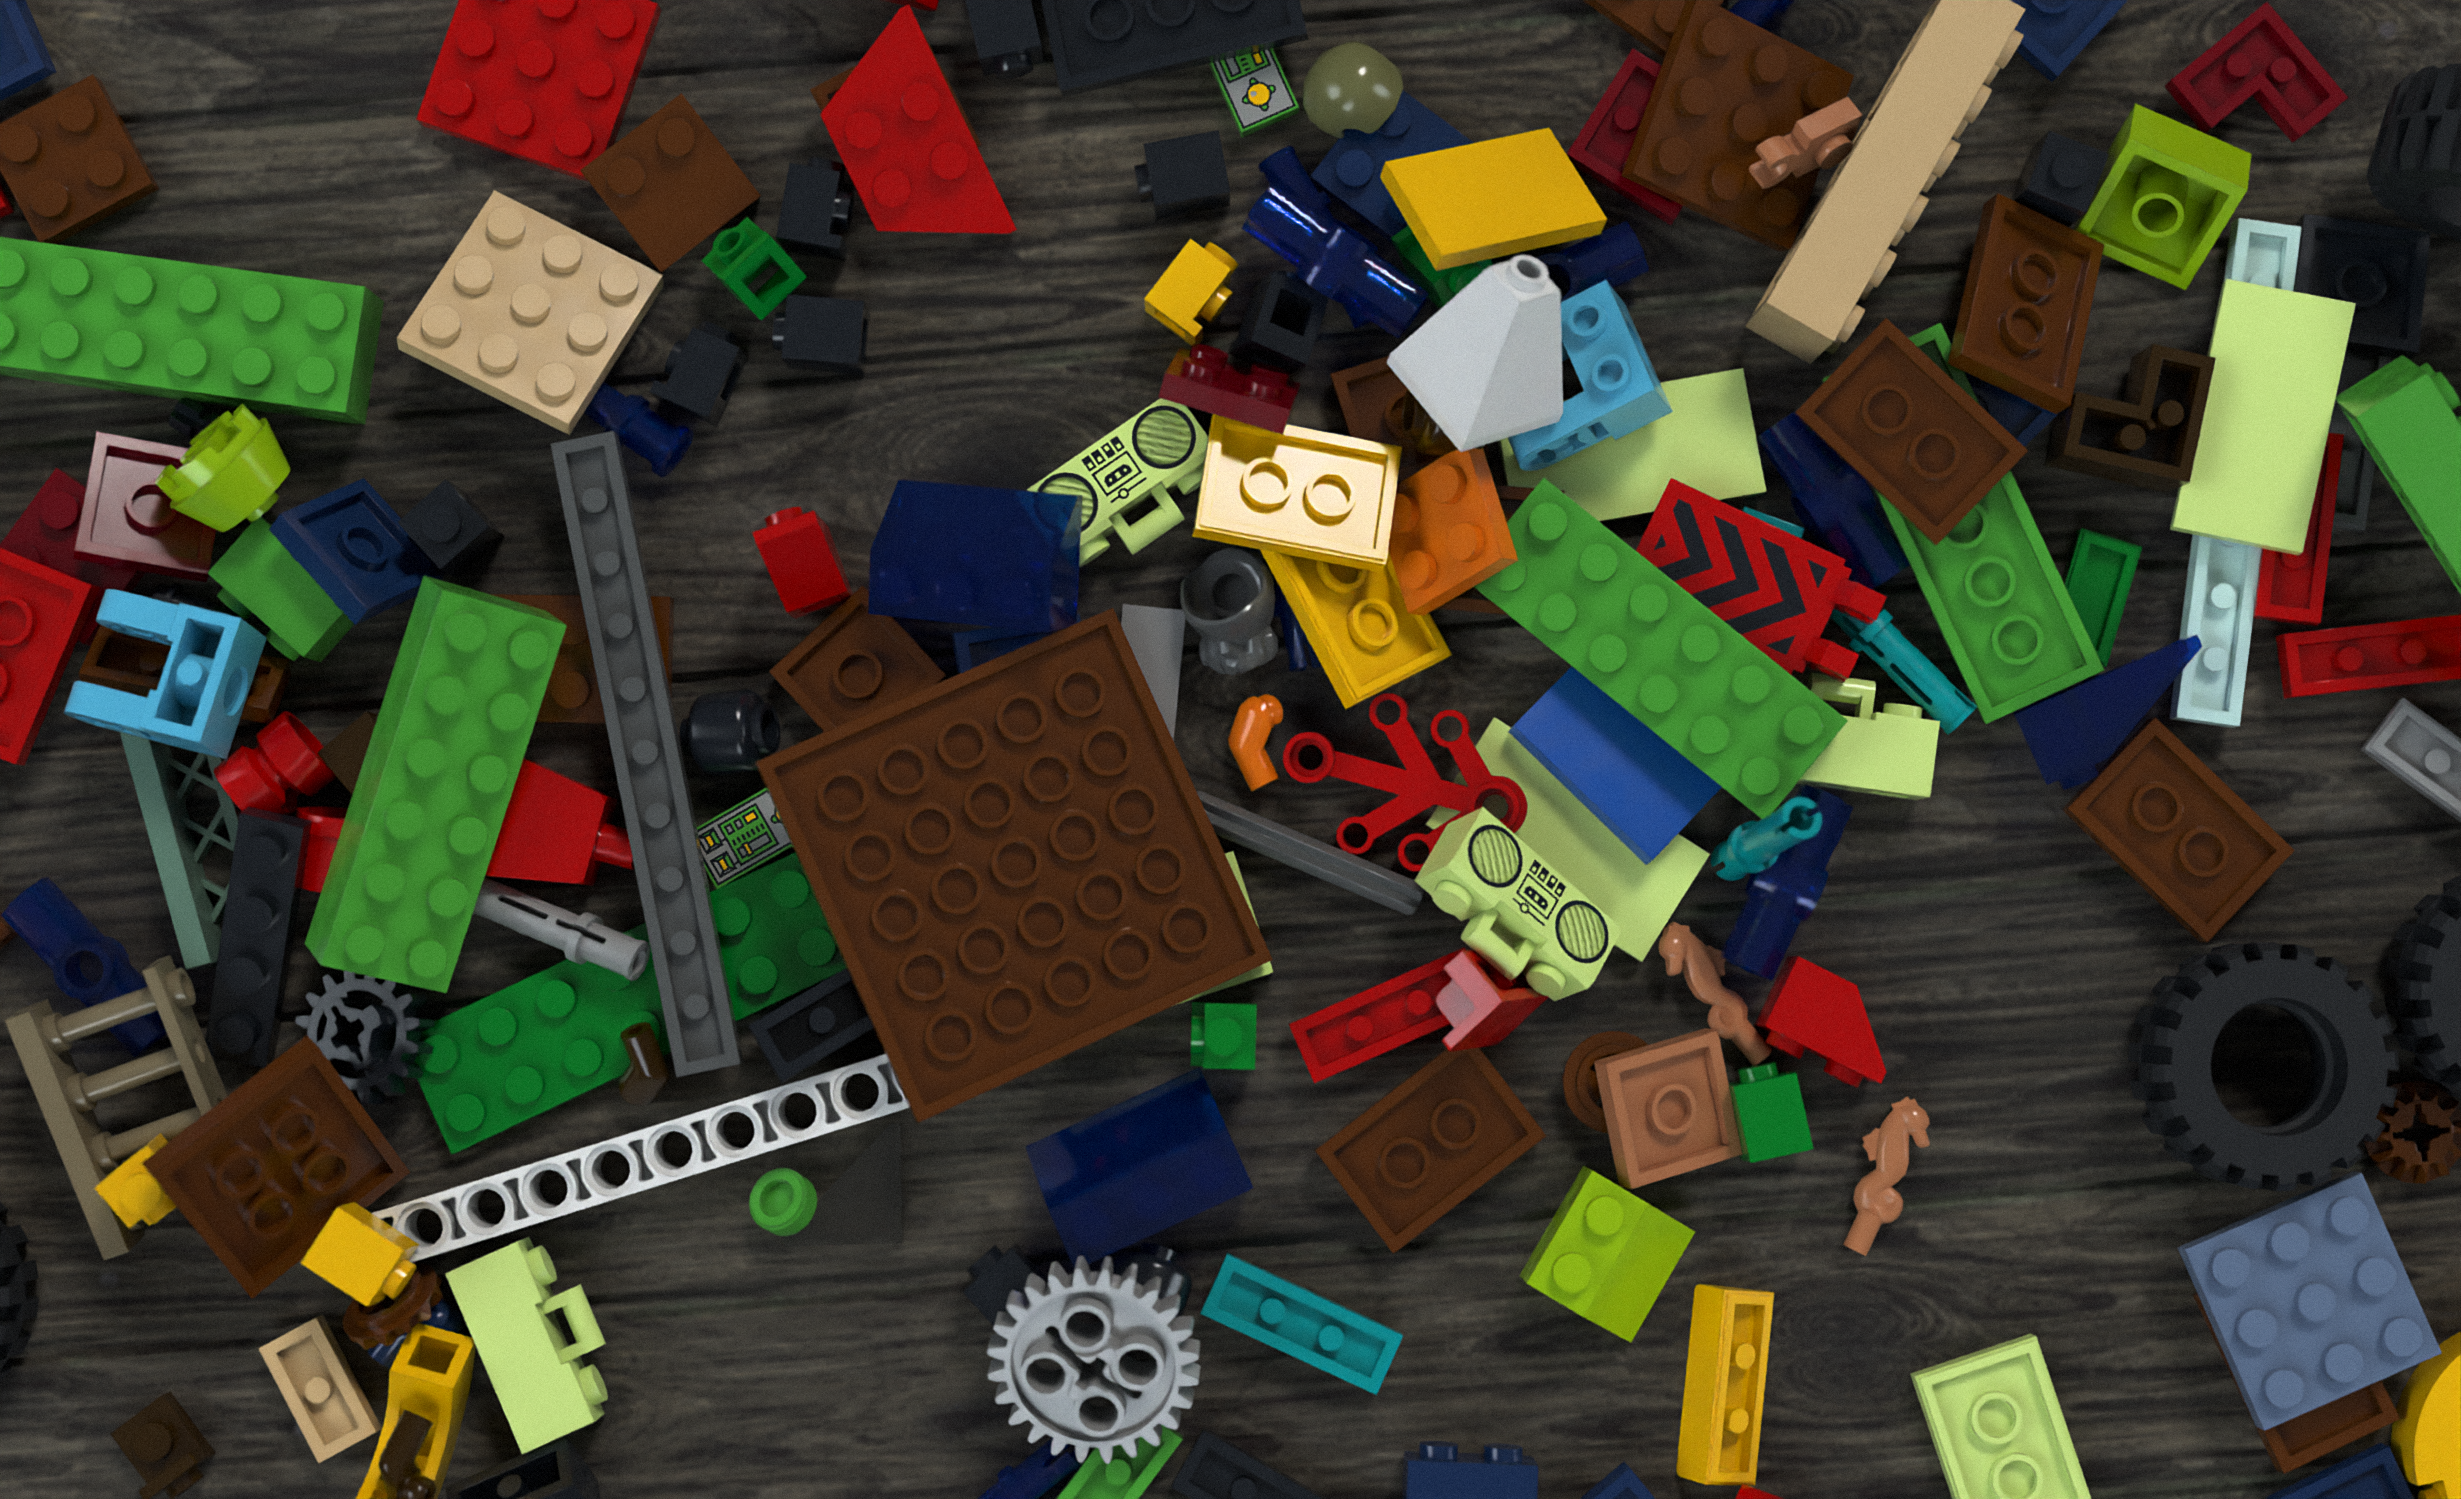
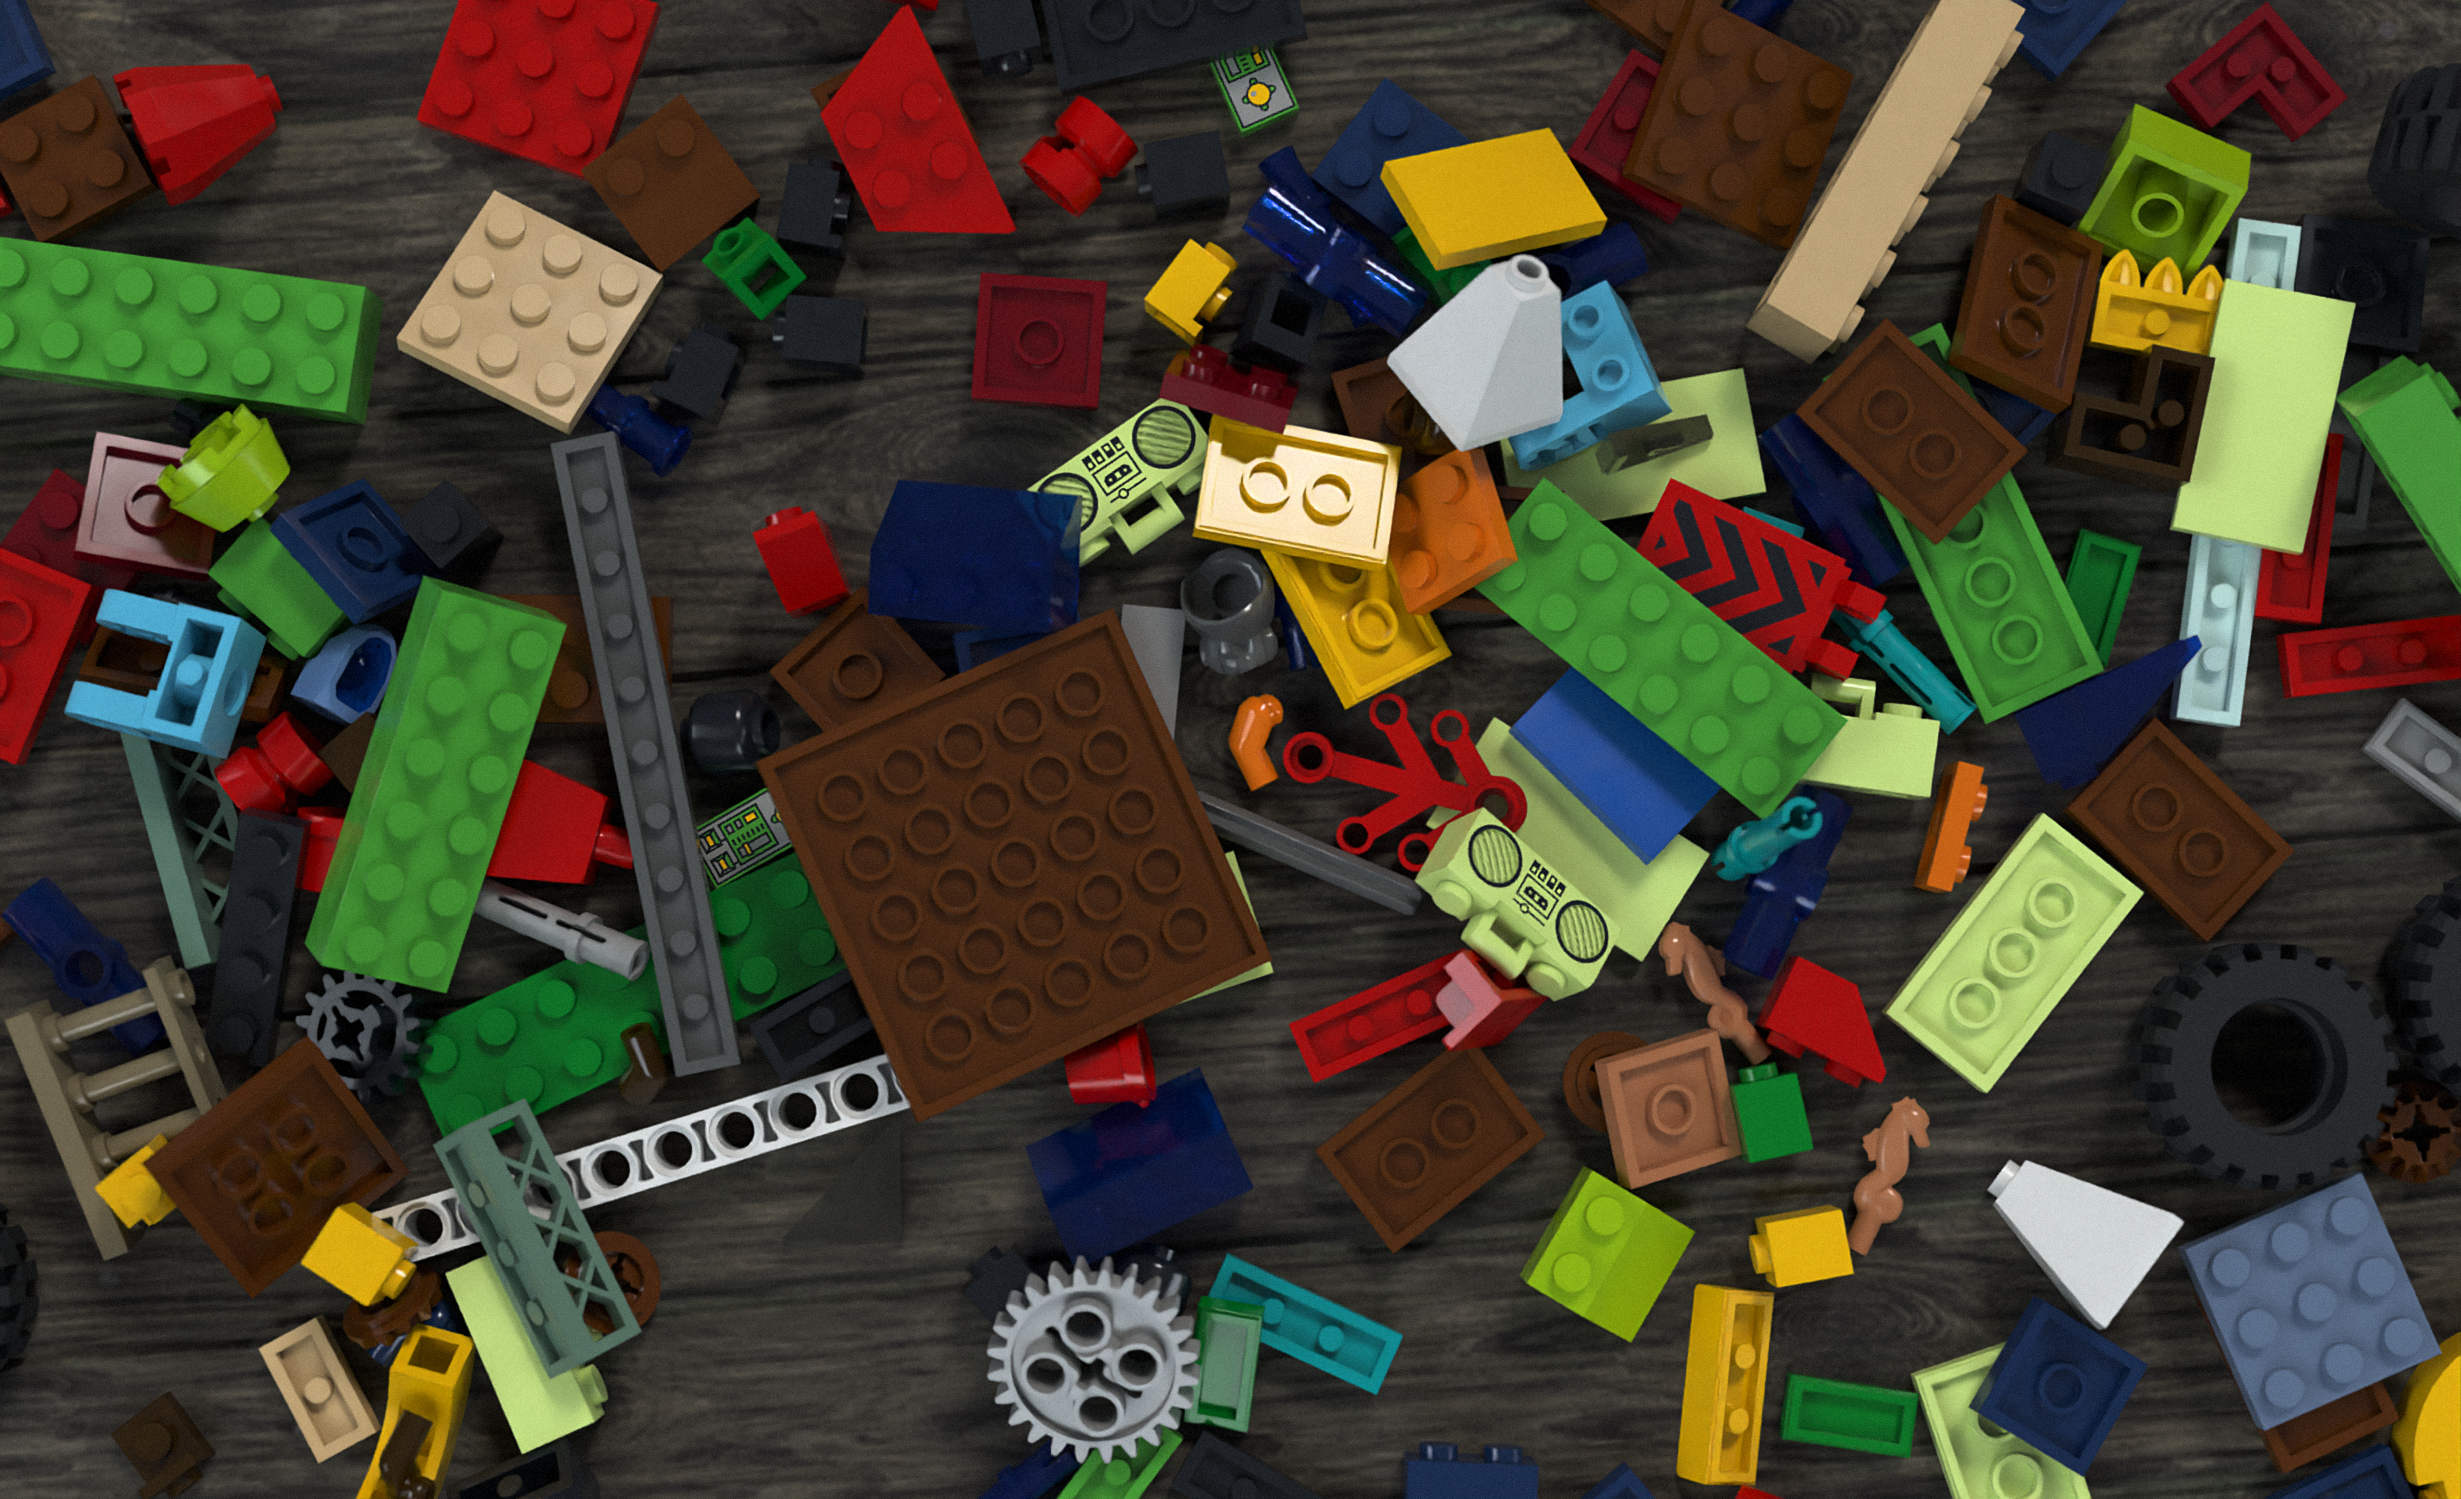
bright green tile [749,1168,817,1236] -> none
green brick [1190,1002,1257,1070] -> none
olive hair [1303,41,1403,138] -> none
nougat plate [1748,97,1863,189] -> none
none -> red cone [112,64,283,207]
none -> medium blue rock [291,623,397,727]
none -> sand green fence [433,1098,642,1379]
none -> reddish brown gear [561,1231,661,1334]
none -> dark red plate [971,272,1108,411]
none -> red wheel [1019,96,1139,218]
none -> red piece [1064,1020,1157,1108]
none -> green tile [1184,1296,1265,1432]
none -> clear smoke tile [1595,414,1714,476]
none -> yellow brick [1749,1205,1854,1288]
none -> green tile [1779,1372,1919,1458]
none -> yellowish green plate [1881,813,2144,1093]
none -> orange plate [1913,761,1988,893]
none -> dark blue plate [1969,1296,2148,1477]
none -> white slope [1988,1160,2184,1332]
none -> yellow plate [2084,249,2223,356]

